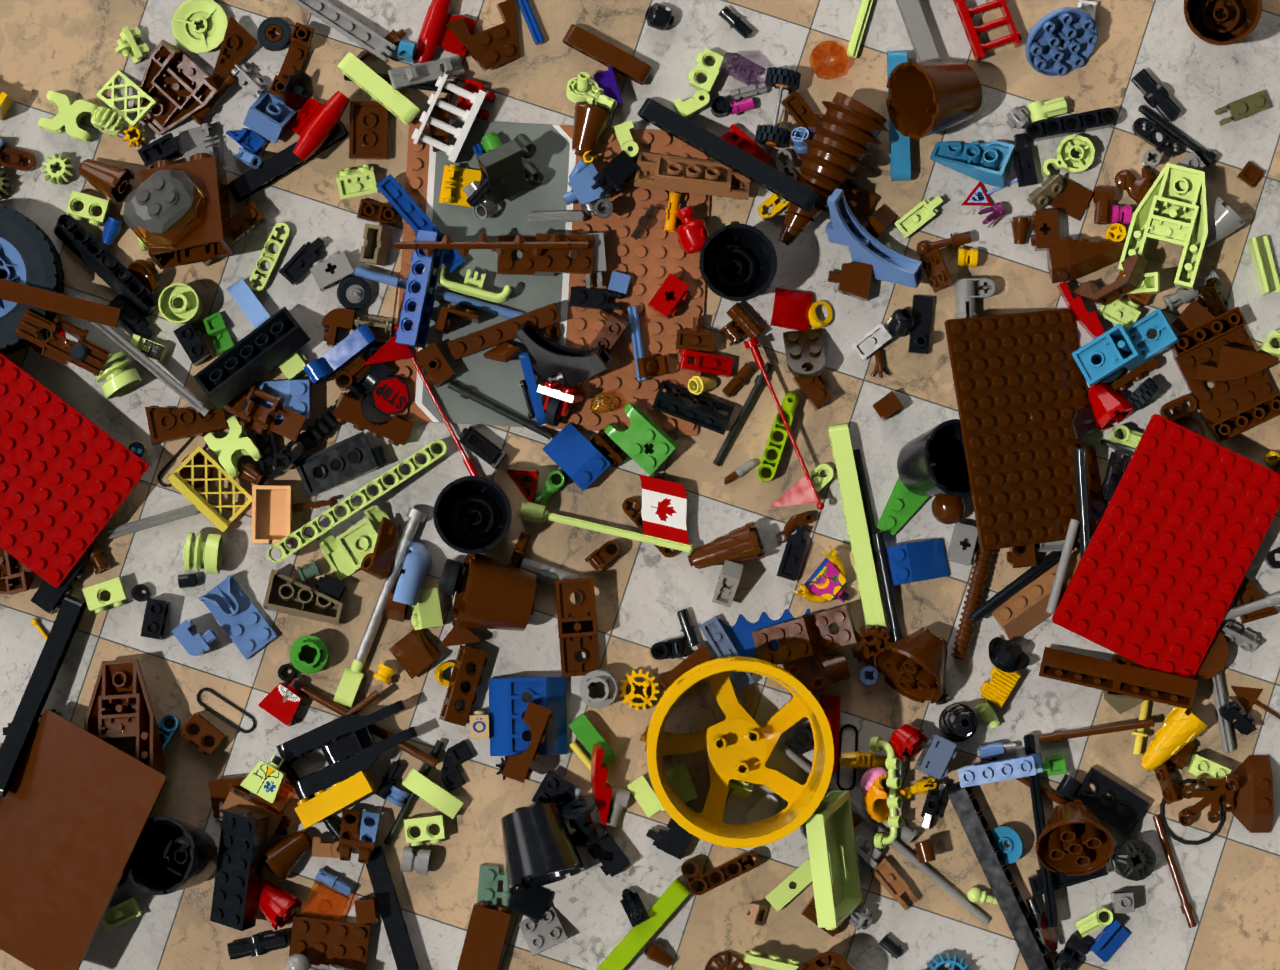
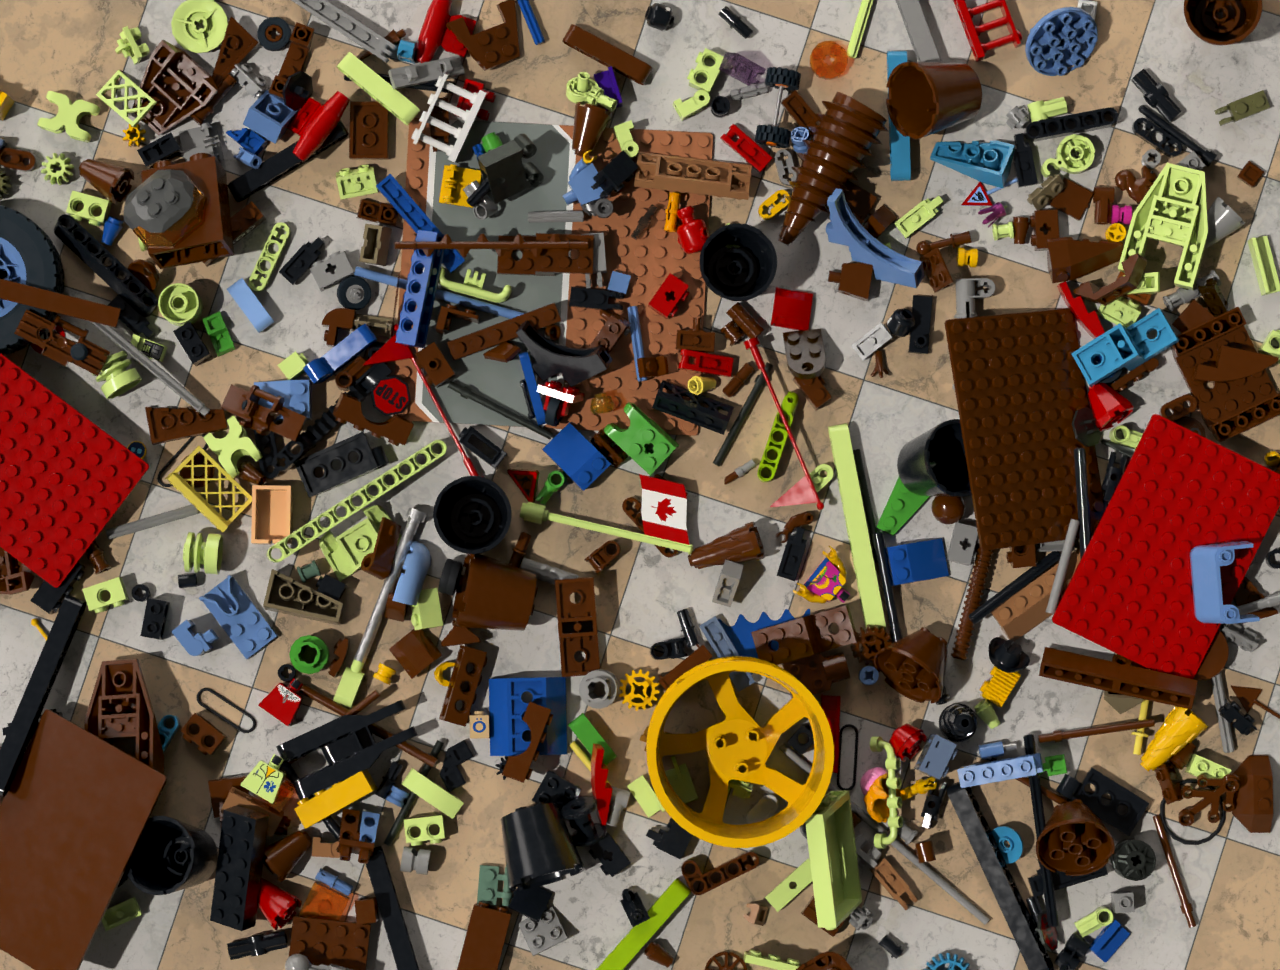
yellowish green gear [91,106,125,136] -> none
black brick [193,306,311,410] -> none
reddish brown piece [292,496,341,512] -> none
black beam [637,98,820,213] -> none
dark pink pin [730,97,754,115] -> none
yellow piece [808,301,833,329] -> none
yellow hinge [839,751,887,769] -> none
reddish brown panel [873,391,903,421] -> none
yellowish green bar [967,887,998,905] -> none
black wheel [1126,377,1160,412] -> none
none -> reddish brown slope [328,637,350,678]
none -> yellowish green bush [992,222,1014,241]
none -> medium blue windscreen [1190,541,1260,624]

